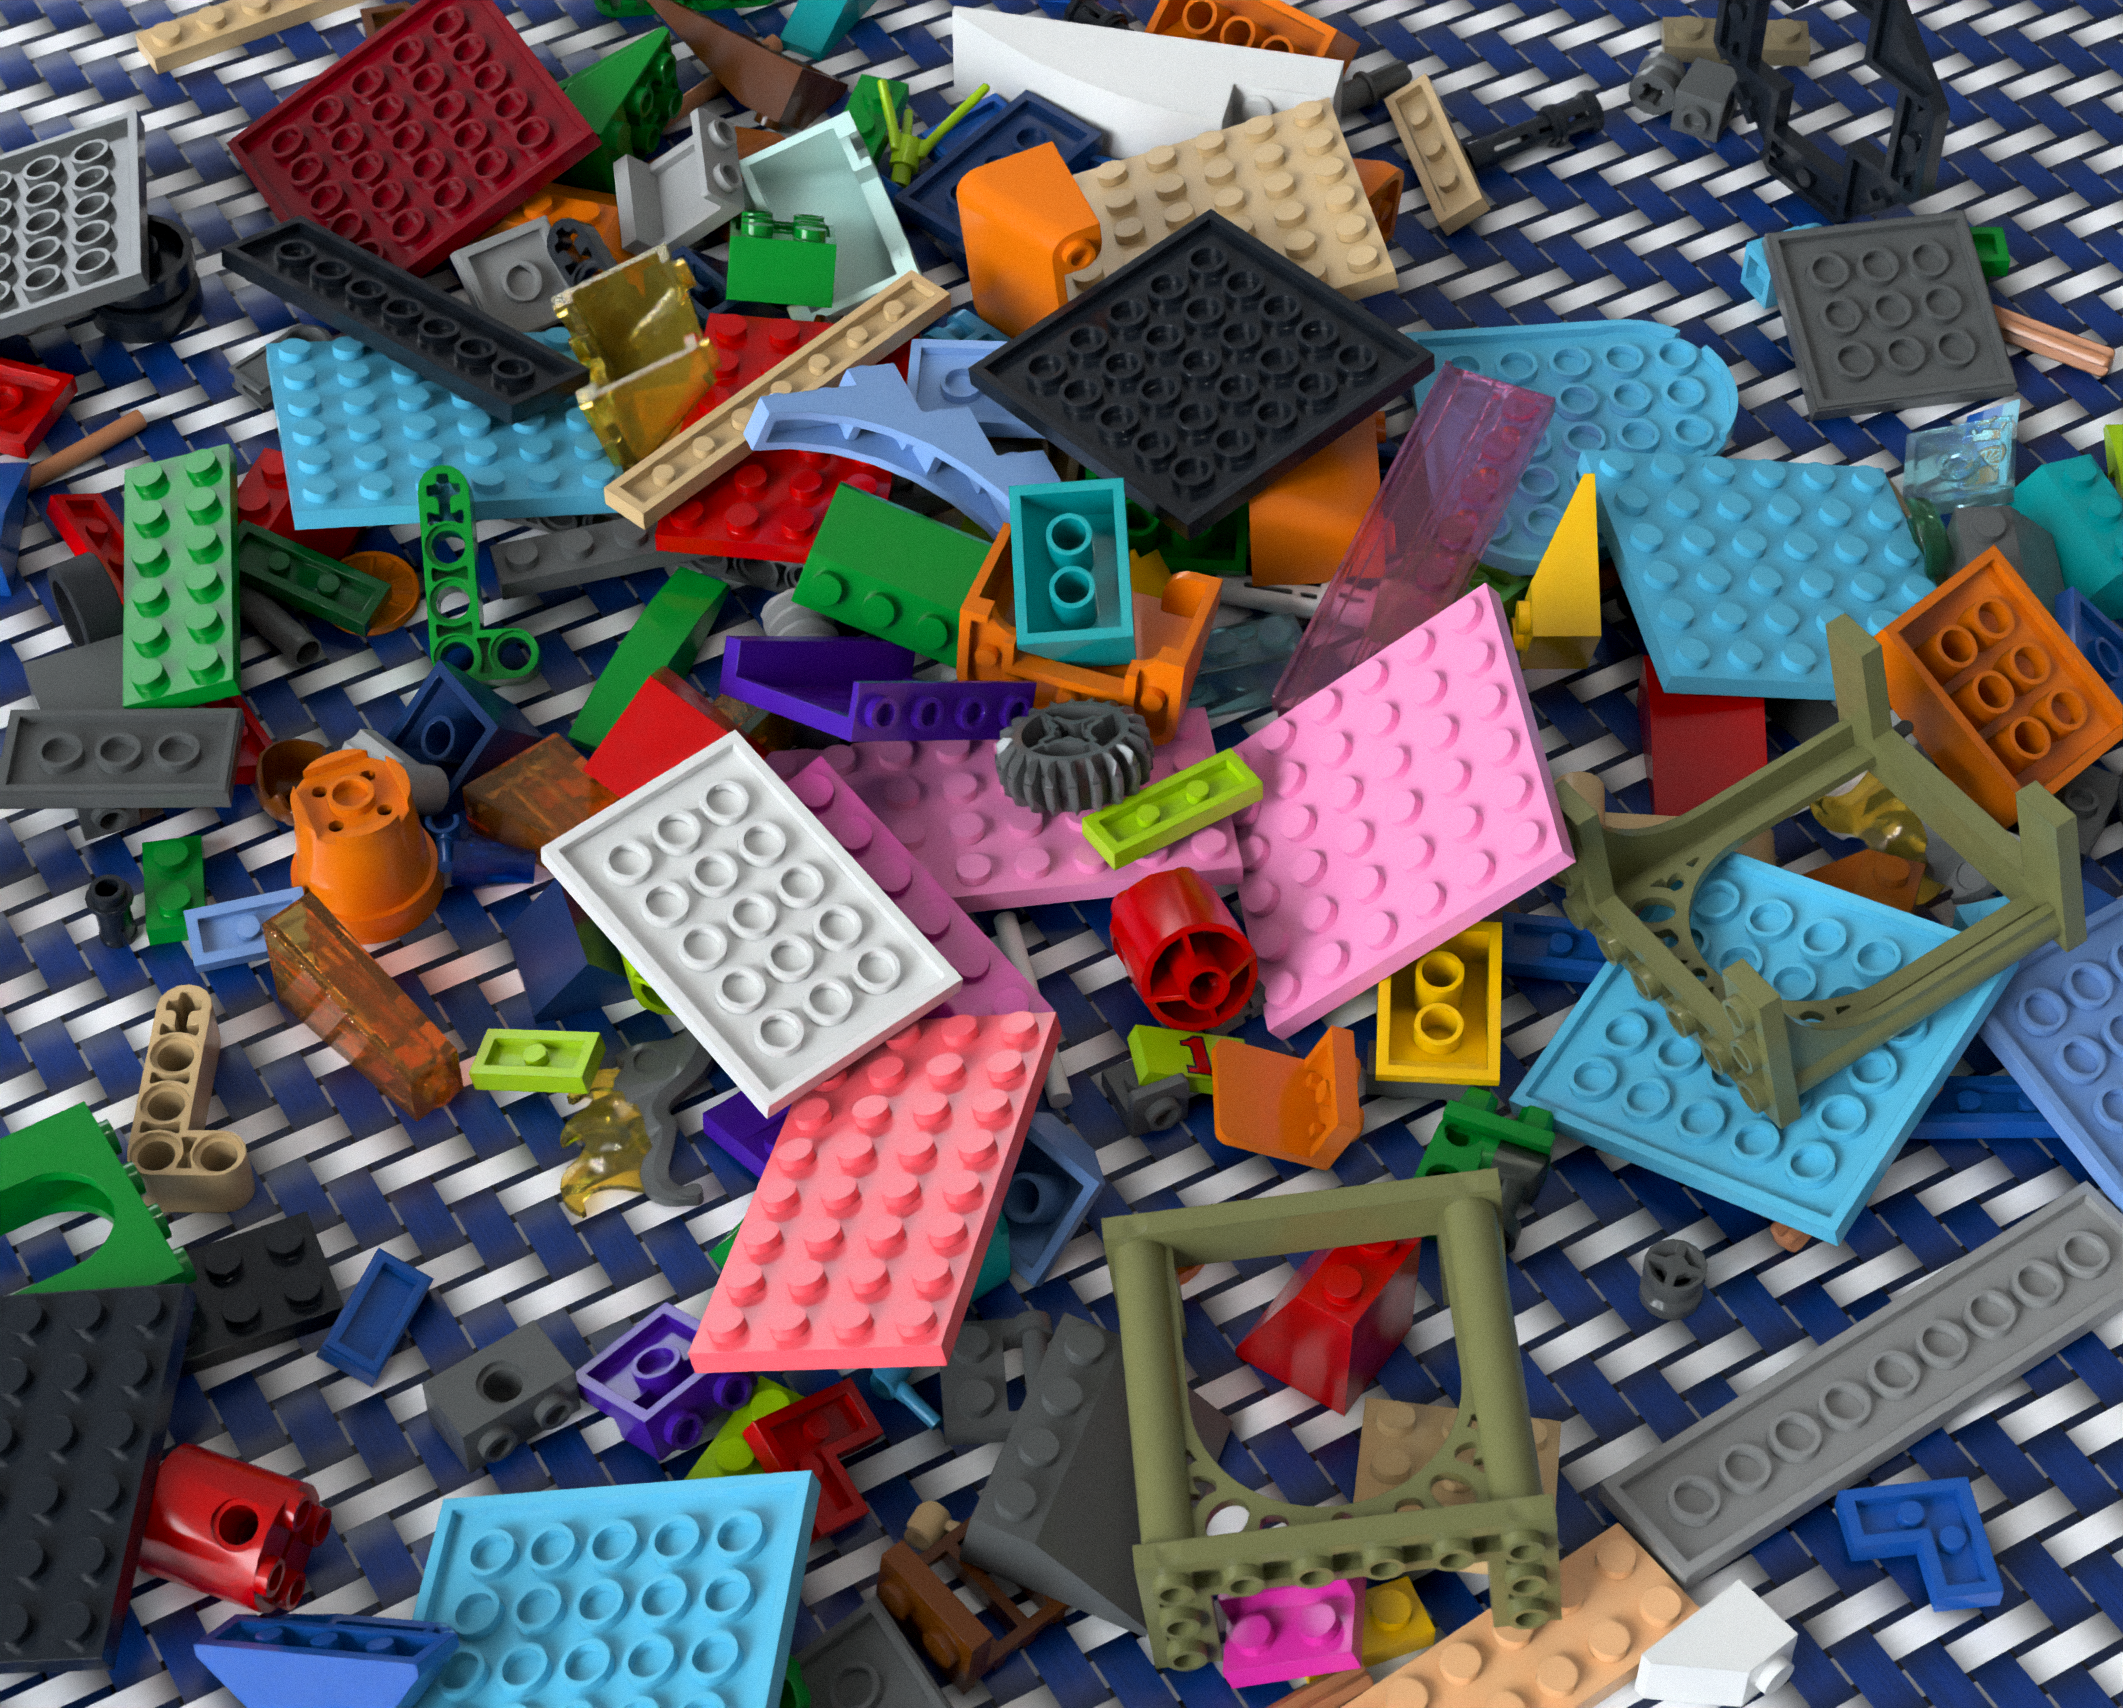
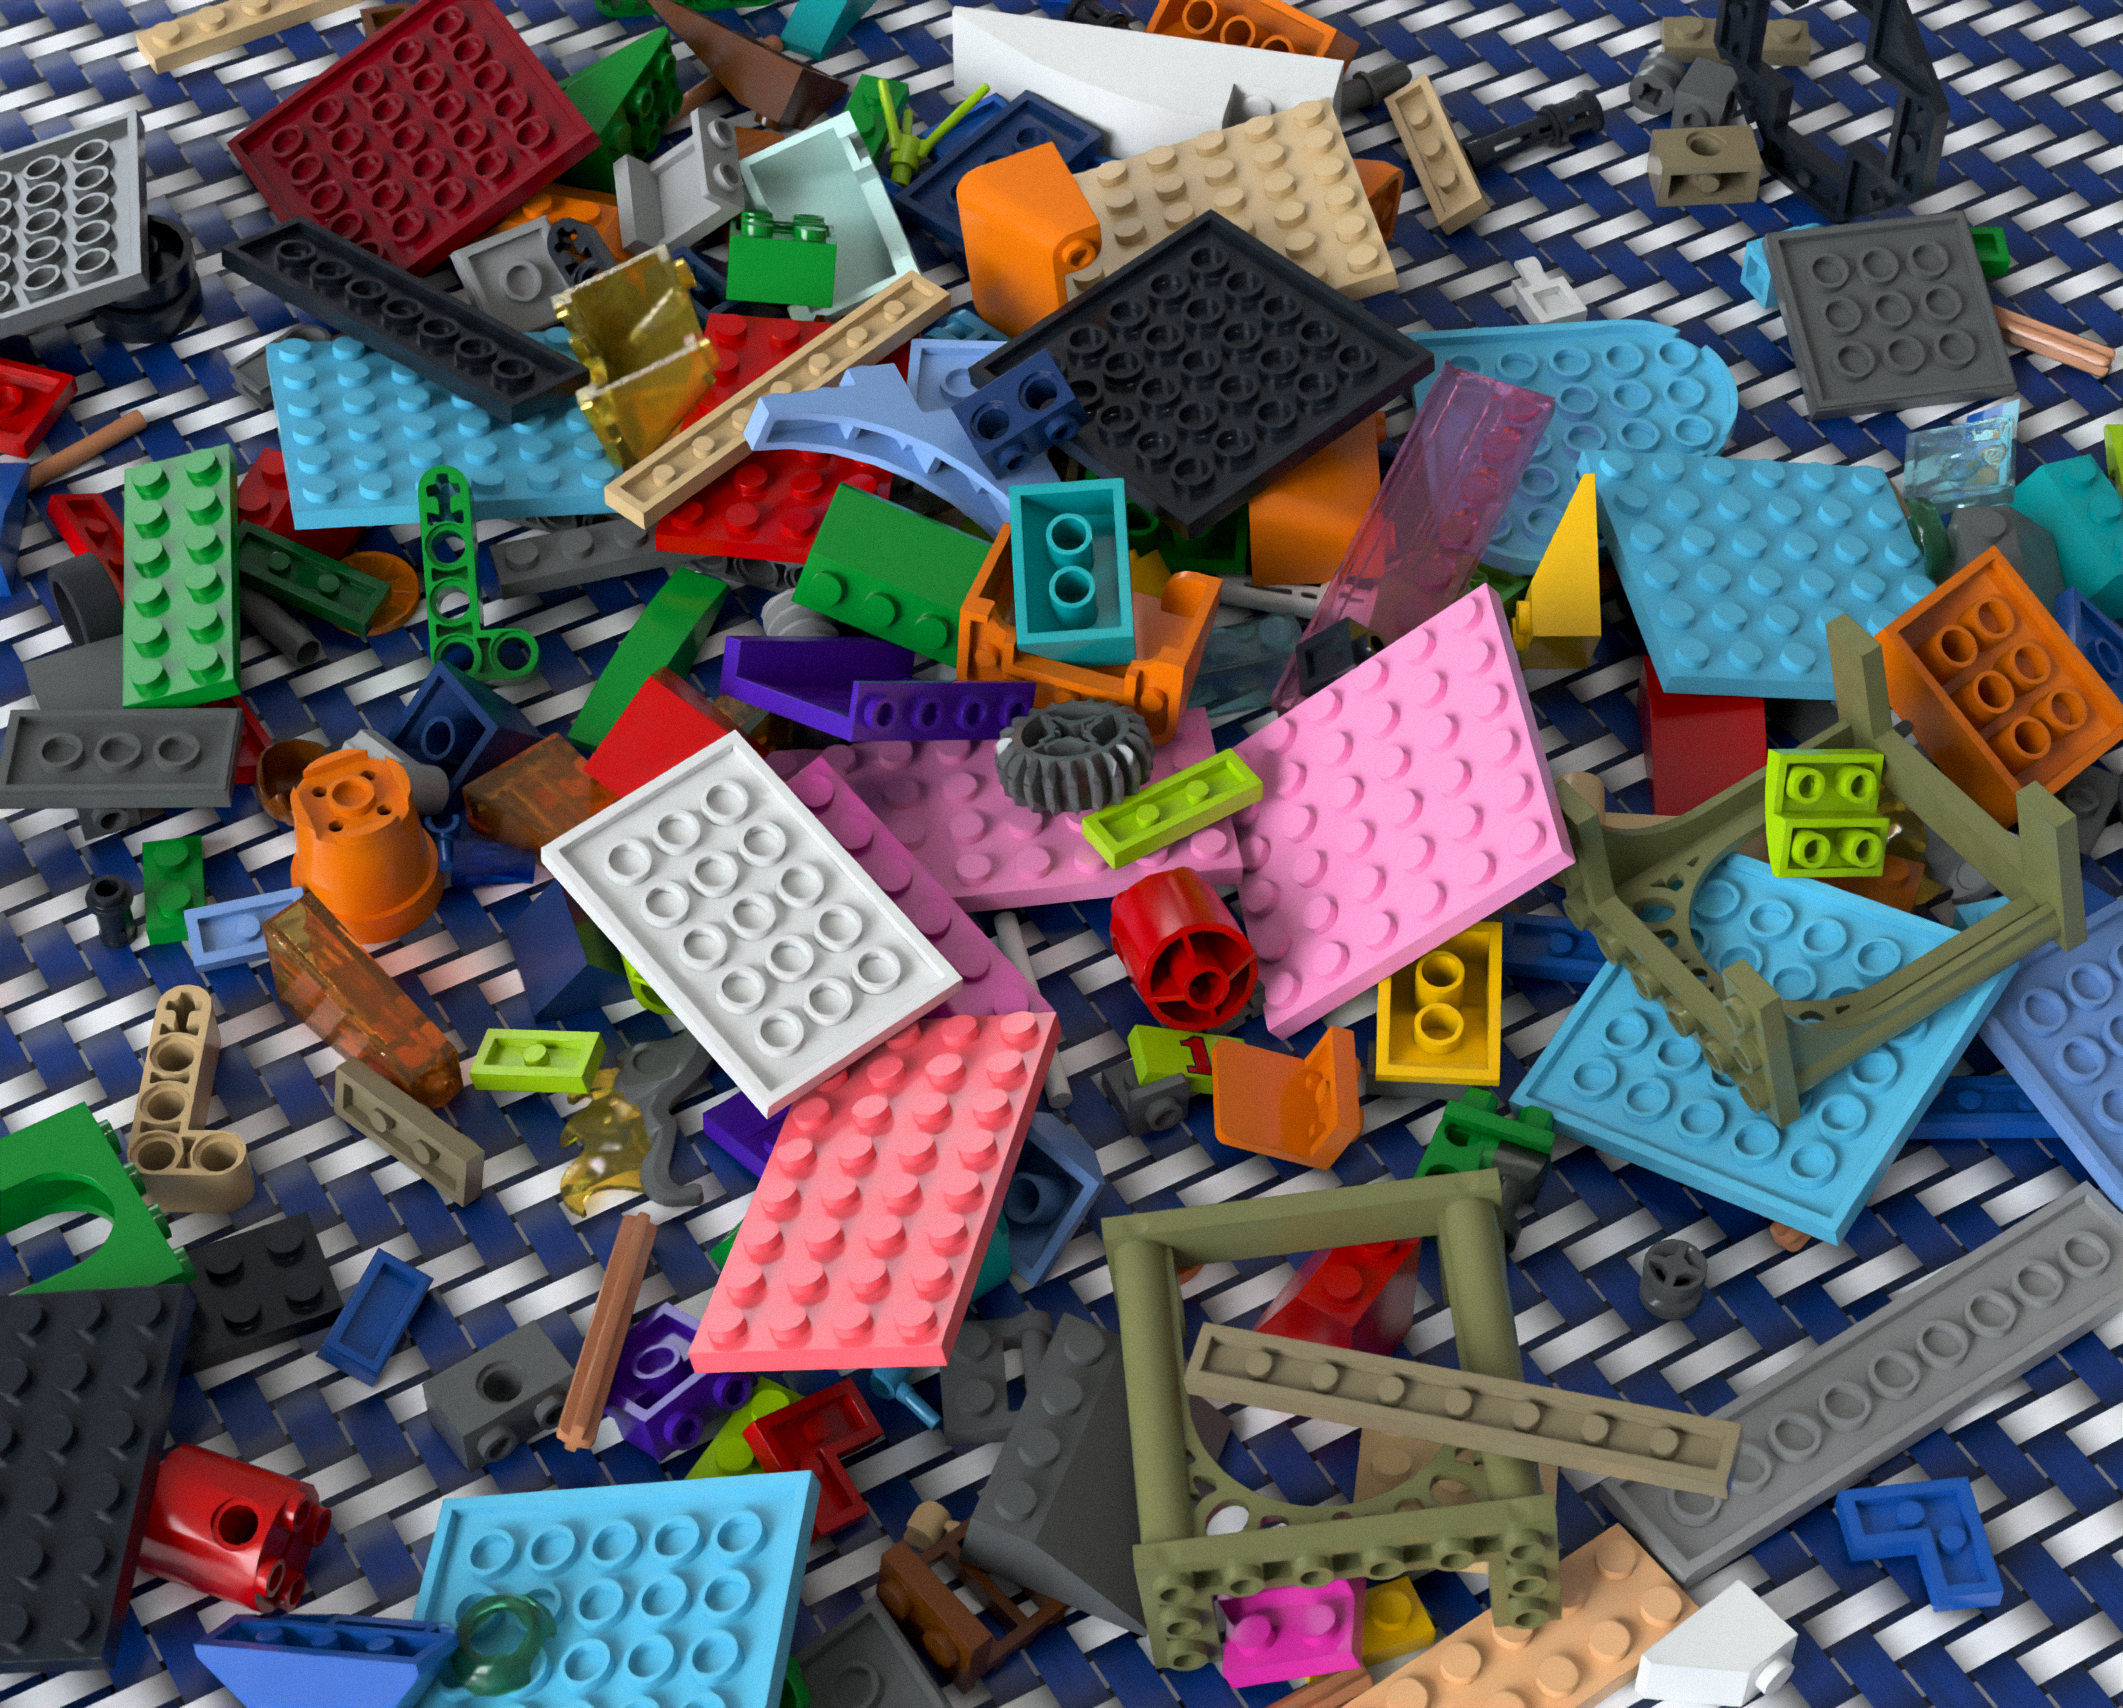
none -> dark tan plate [334,1056,485,1208]
none -> clear green piece [450,1592,557,1697]
none -> nougat axle [556,1212,658,1452]
none -> dark blue brick [951,348,1091,480]
none -> dark tan plate [1183,1322,1744,1499]
none -> black bracket [1295,616,1388,698]
none -> white plate [1511,256,1588,325]
none -> dark tan brick [1647,125,1762,207]
none -> lime slope [1765,749,1890,878]

